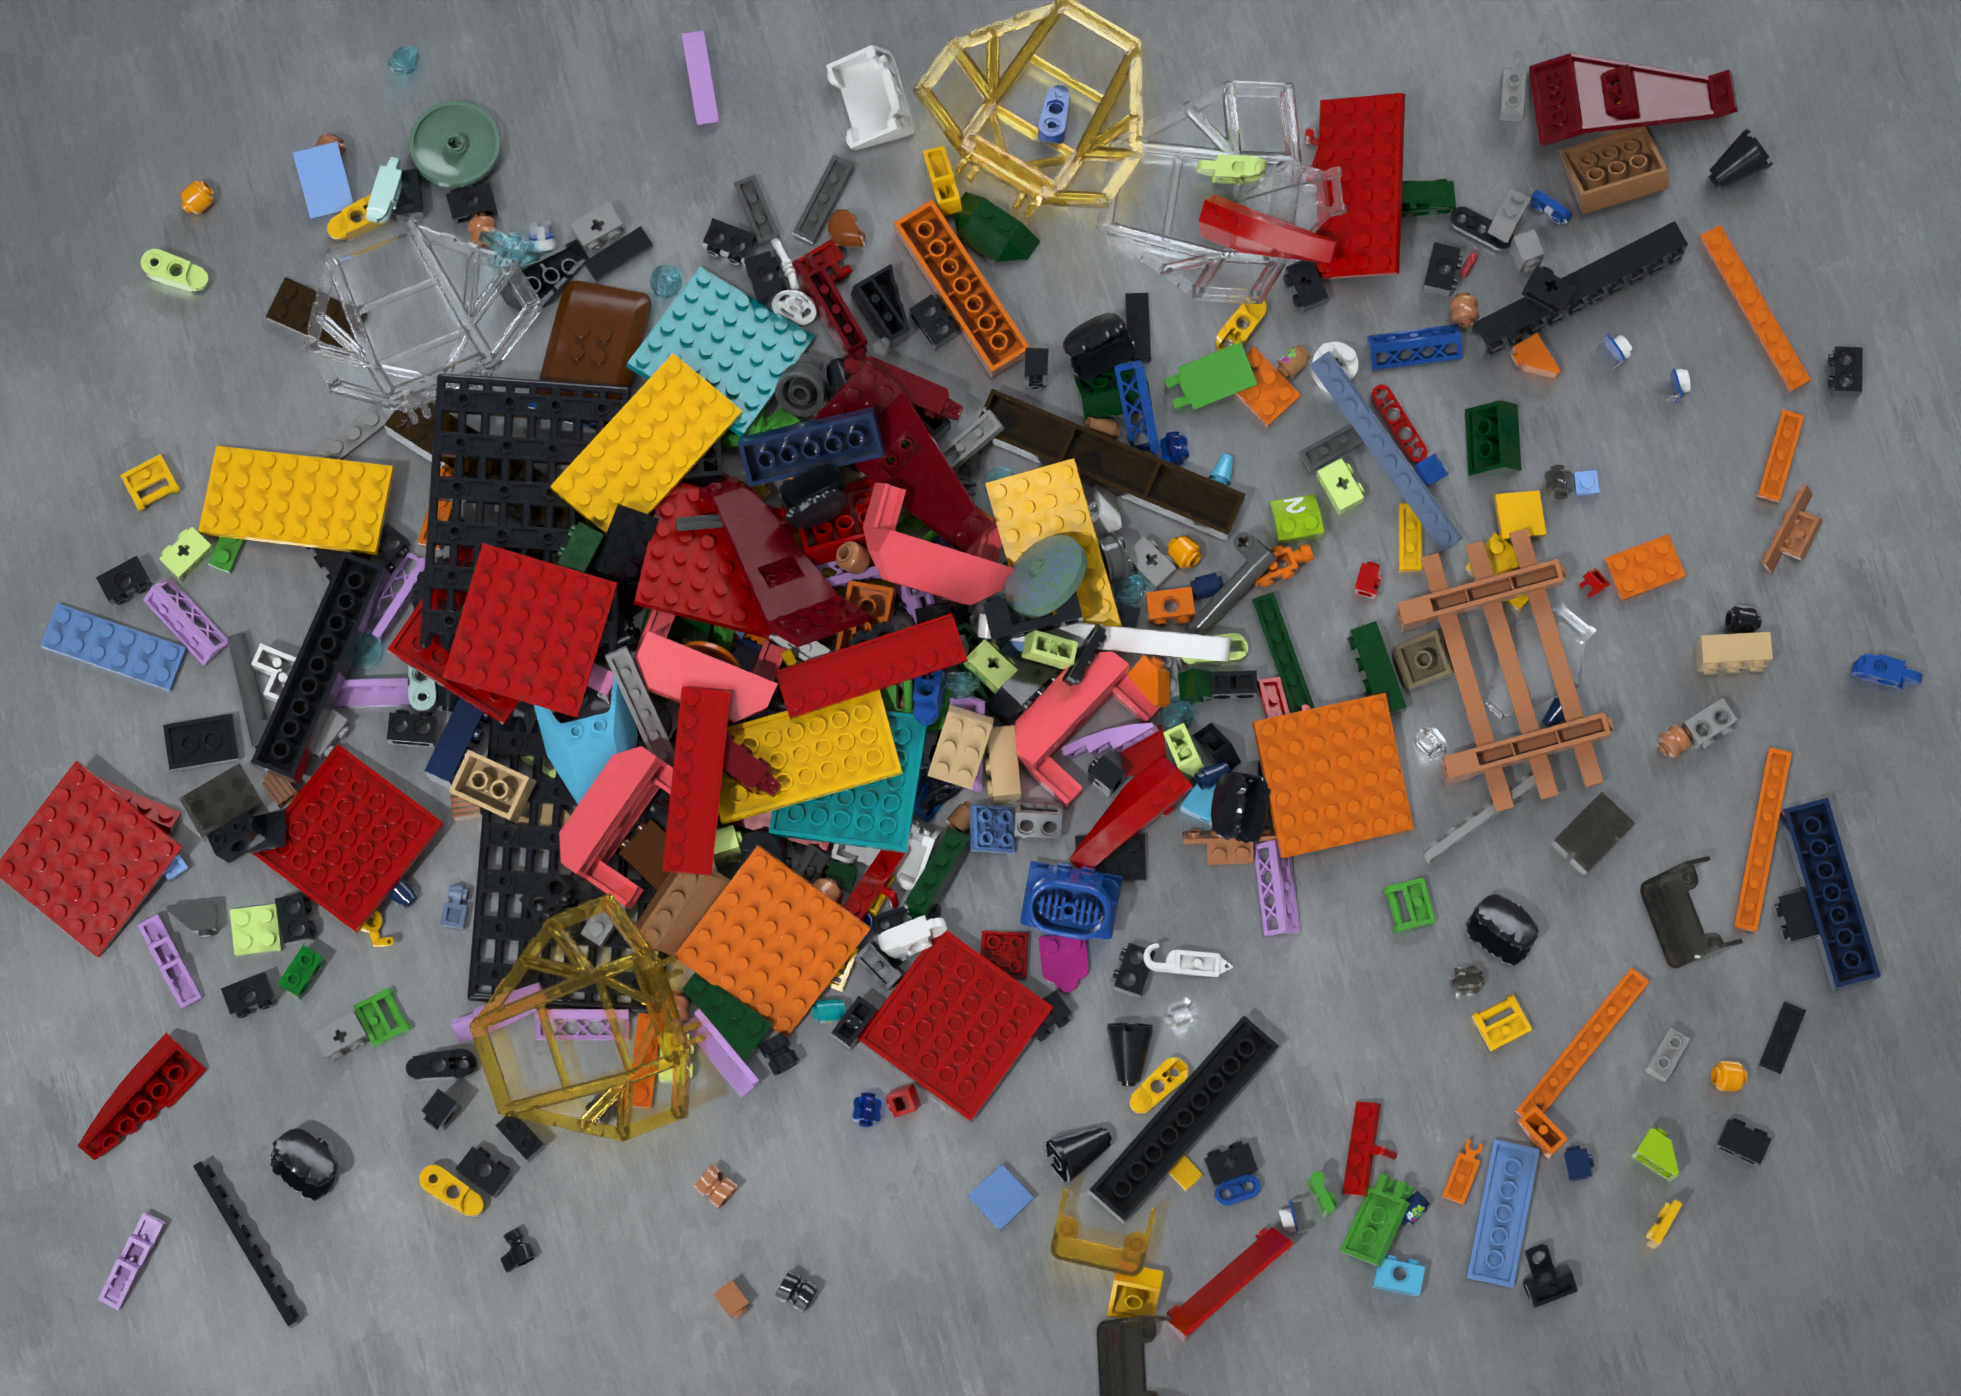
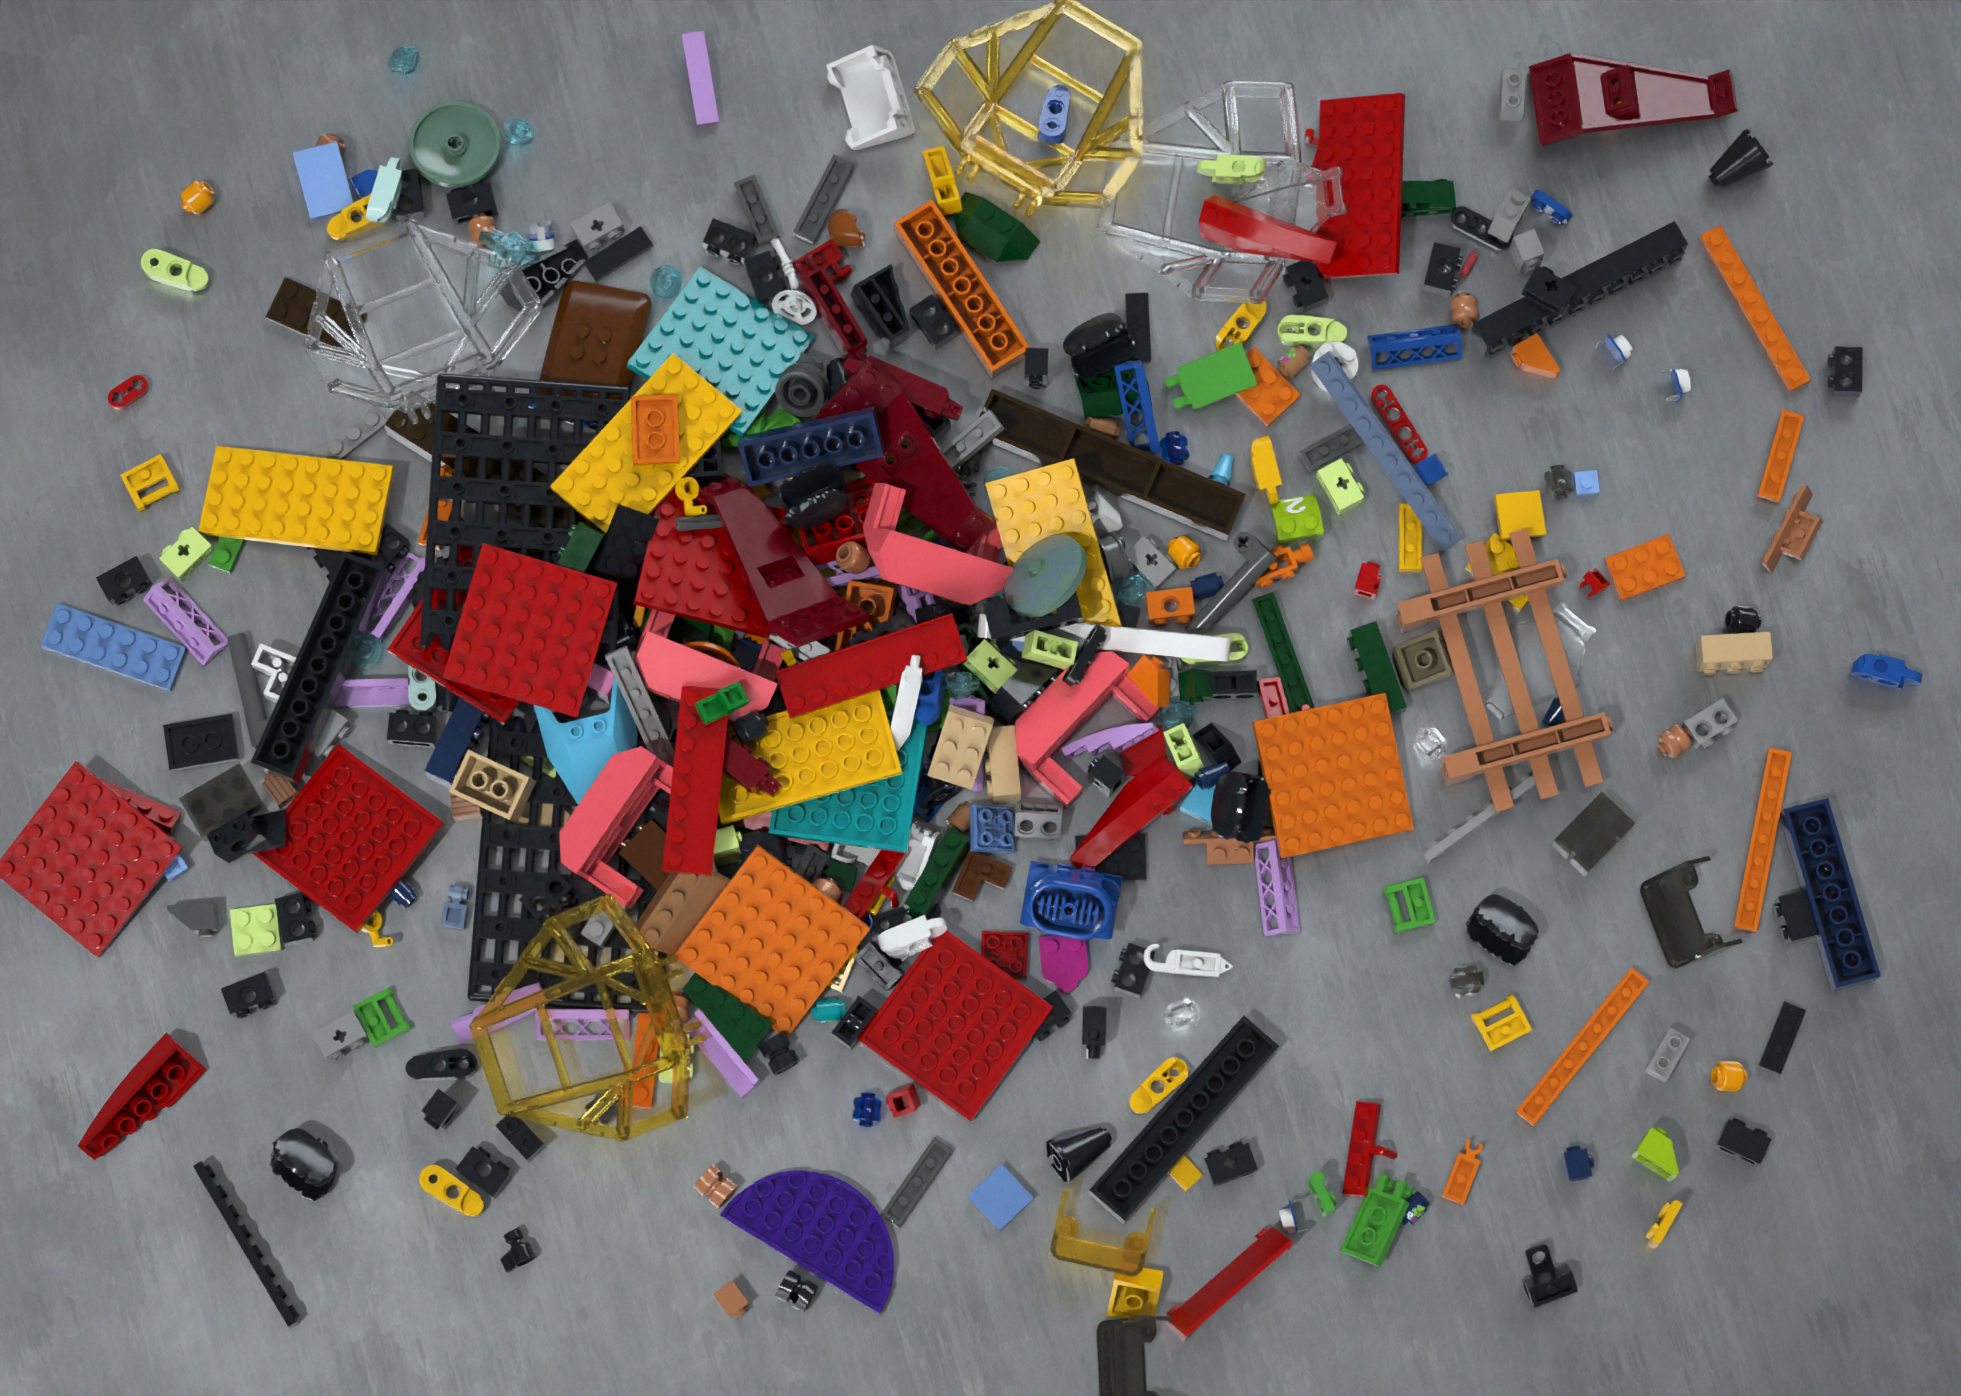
lavender slope [98,1212,165,1310] -> none
lavender slope [137,913,202,1009] -> none
green brick [277,945,326,1000] -> none
black cone [1107,1023,1153,1086] -> none
blue plate [1214,1174,1260,1206] -> none
medium azure brick [1372,1255,1425,1296] -> none
dark green slope [1465,400,1521,476] -> none
medium blue plate [1466,1139,1540,1288] -> none
orange slope [1518,1105,1568,1159] -> none
medium nougat slope [1559,126,1669,214] -> none
none -> red beam [108,375,149,410]
none -> blue piece [349,169,378,200]
none -> clear light blue plate [501,118,535,146]
none -> orange plate [631,395,680,466]
none -> light orange tile [632,605,646,626]
none -> yellow plate [675,477,707,516]
none -> green slope [694,681,749,726]
none -> dark purple plate [720,1170,894,1315]
none -> black head [733,710,770,745]
none -> dark grey tile [881,1137,954,1228]
none -> white piece [890,655,922,751]
none -> reddish brown plate [952,850,1013,902]
none -> black torso [1082,1006,1107,1059]
none -> yellow piece [1251,435,1282,505]
none -> yellowish green piece [1277,315,1347,347]

